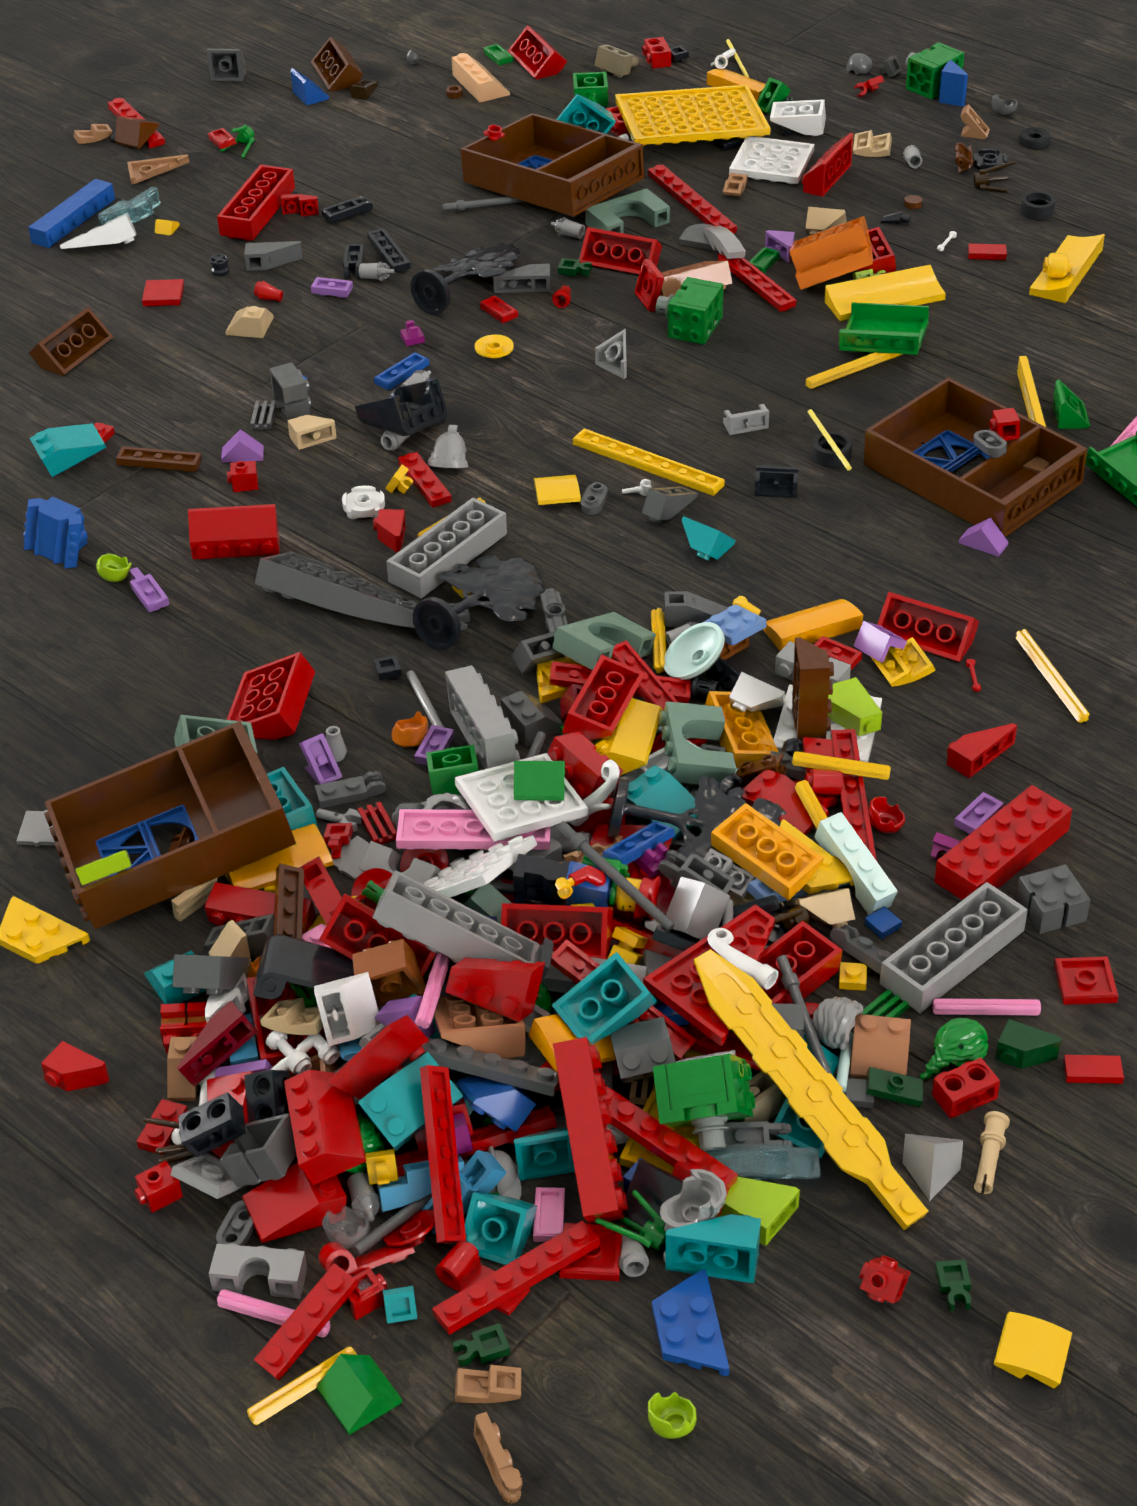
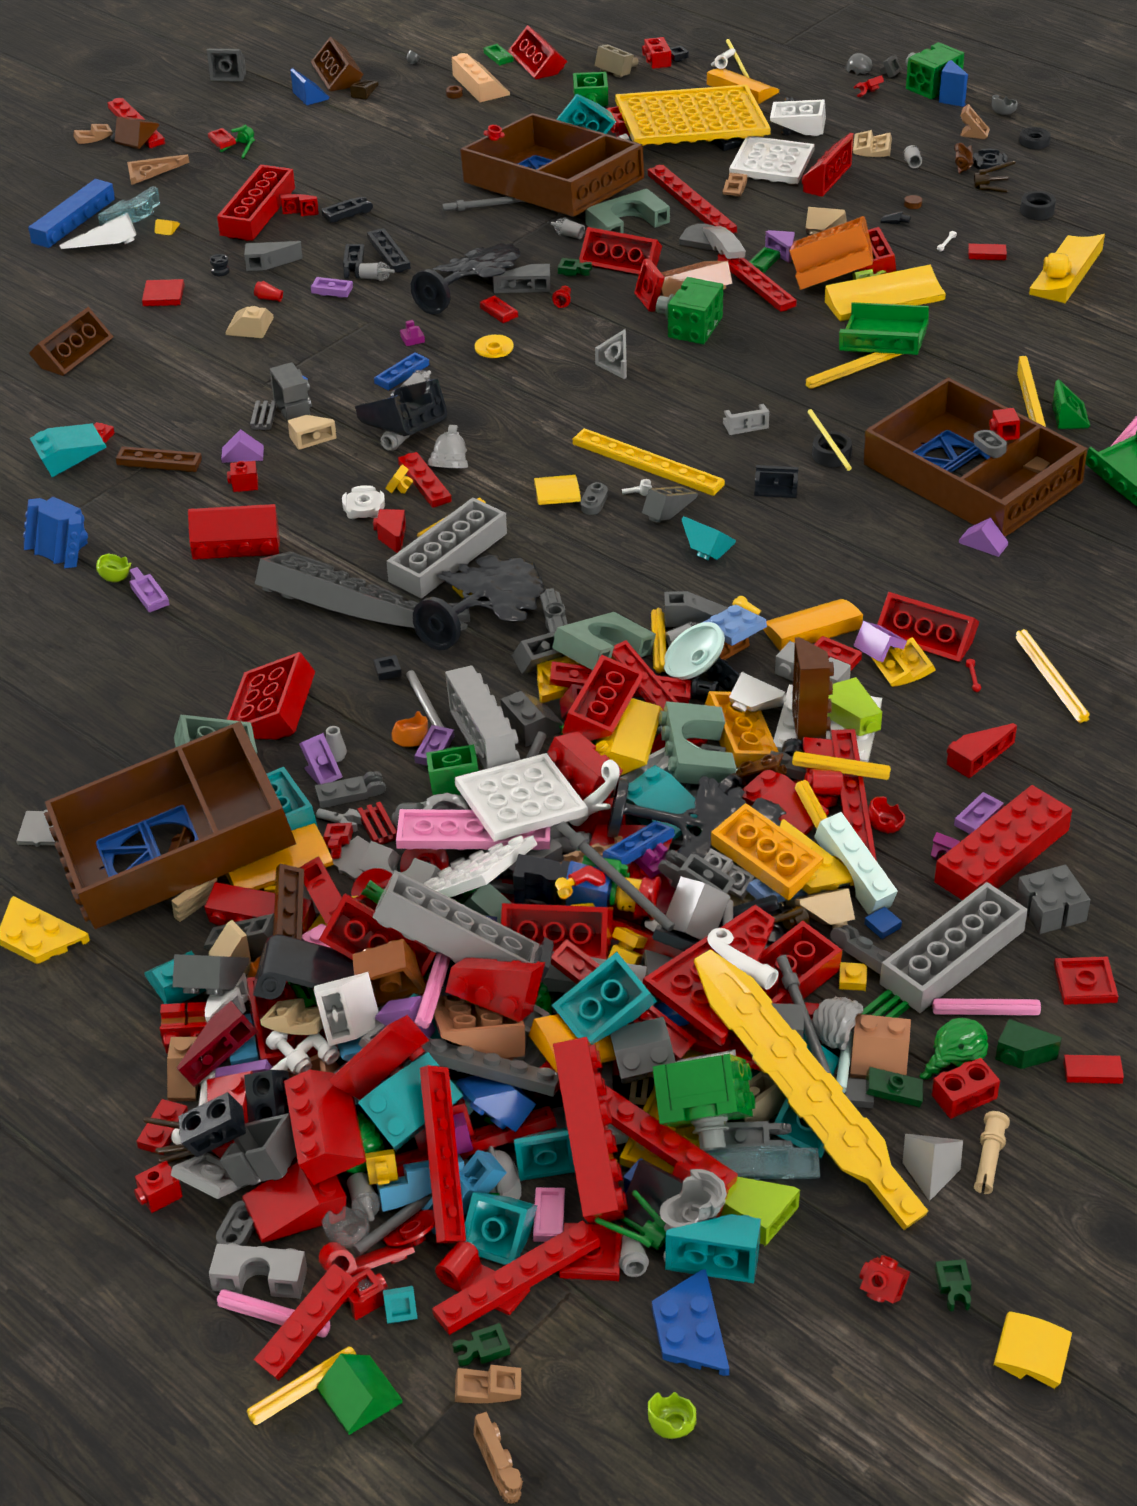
red slope [41,1041,109,1091] -> none
lime slope [75,850,132,885] -> none
green slope [514,761,565,801] -> none
green slope [757,77,791,114] -> none

